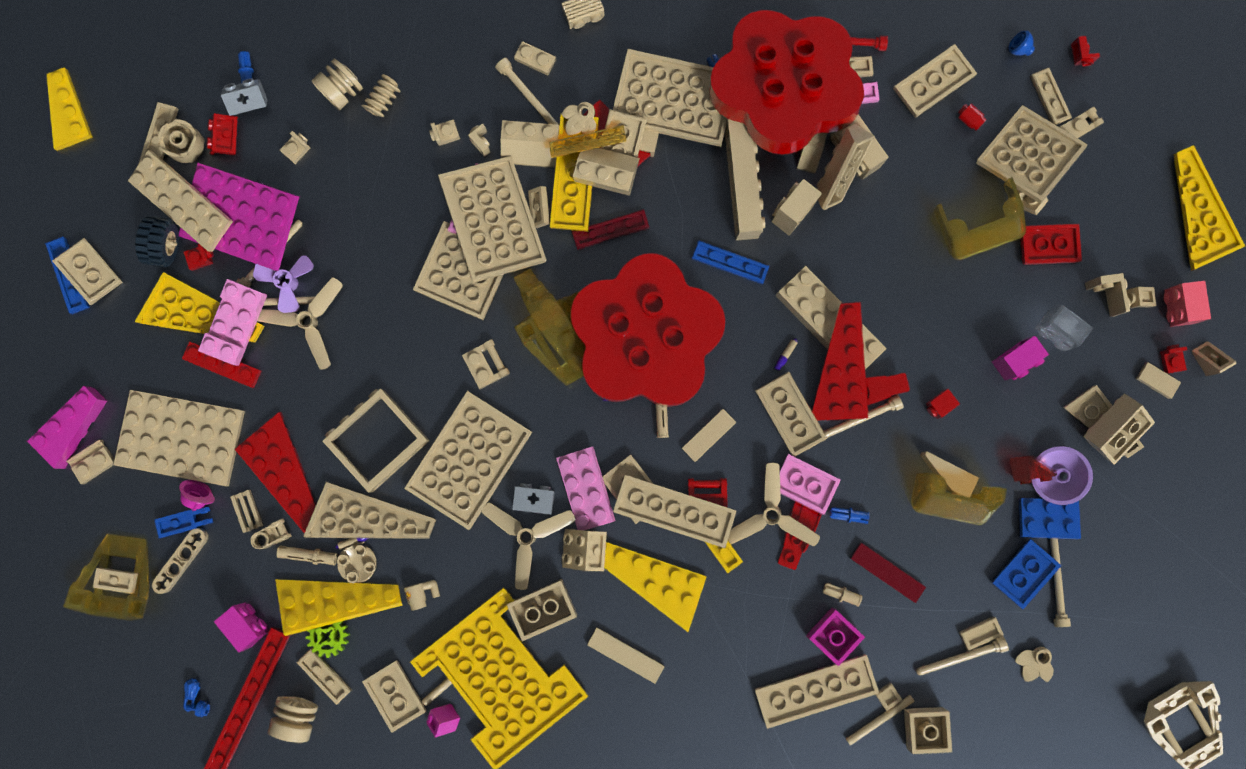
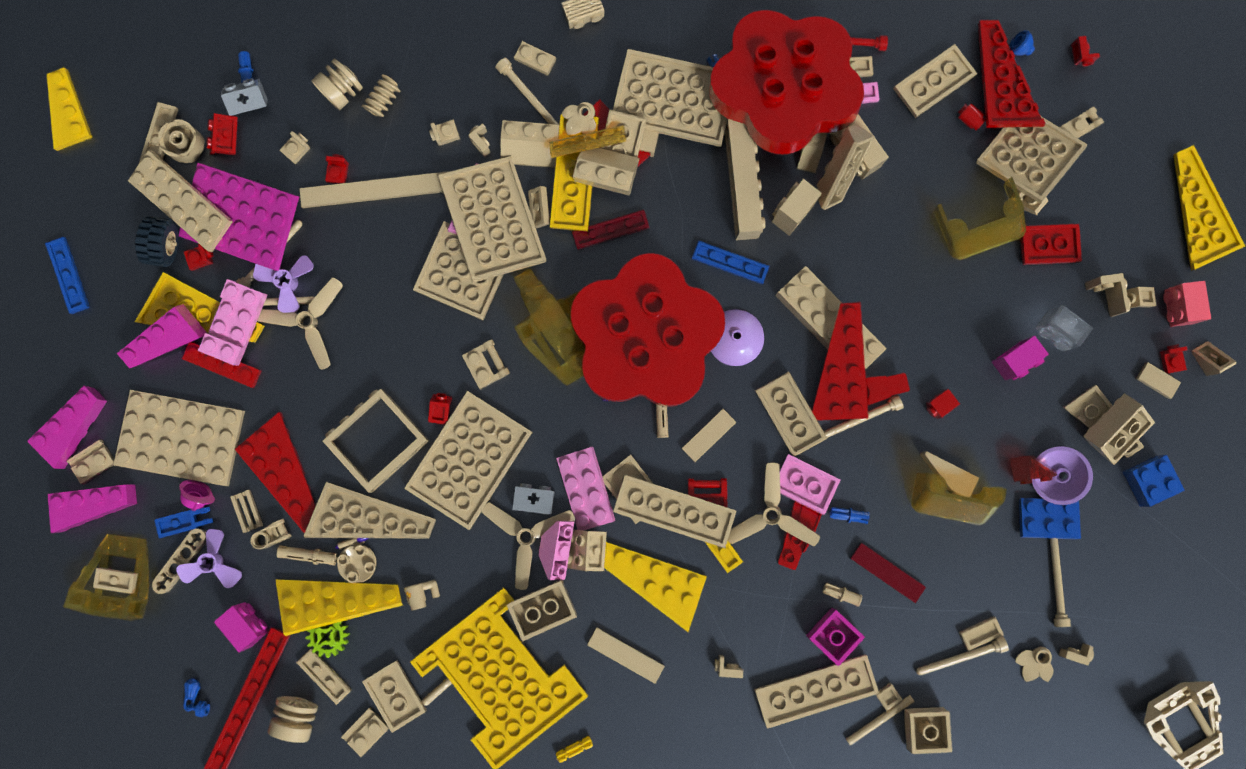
tan tile [52,238,123,305] -> none
dark pink panel [426,704,460,737] -> none
piece [774,338,798,371] -> none
blue plate [991,539,1062,609] -> none
tan tile [1030,67,1072,125] -> none
none -> dark pink wedge [48,485,137,533]
none -> dark pink wedge [117,304,207,369]
none -> lavender piece [176,529,242,588]
none -> tan tile [300,171,450,208]
none -> red bracket [325,154,349,184]
none -> tan plate [341,707,389,757]
none -> red bracket [428,393,452,425]
none -> bright pink slope [539,521,574,580]
none -> yellow axle [556,736,593,763]
none -> lavender dish [711,309,764,366]
none -> tan bracket [715,655,743,678]
none -> red wing [978,20,1046,128]
none -> tan bracket [1059,643,1094,666]
none -> blue brick [1123,455,1185,507]

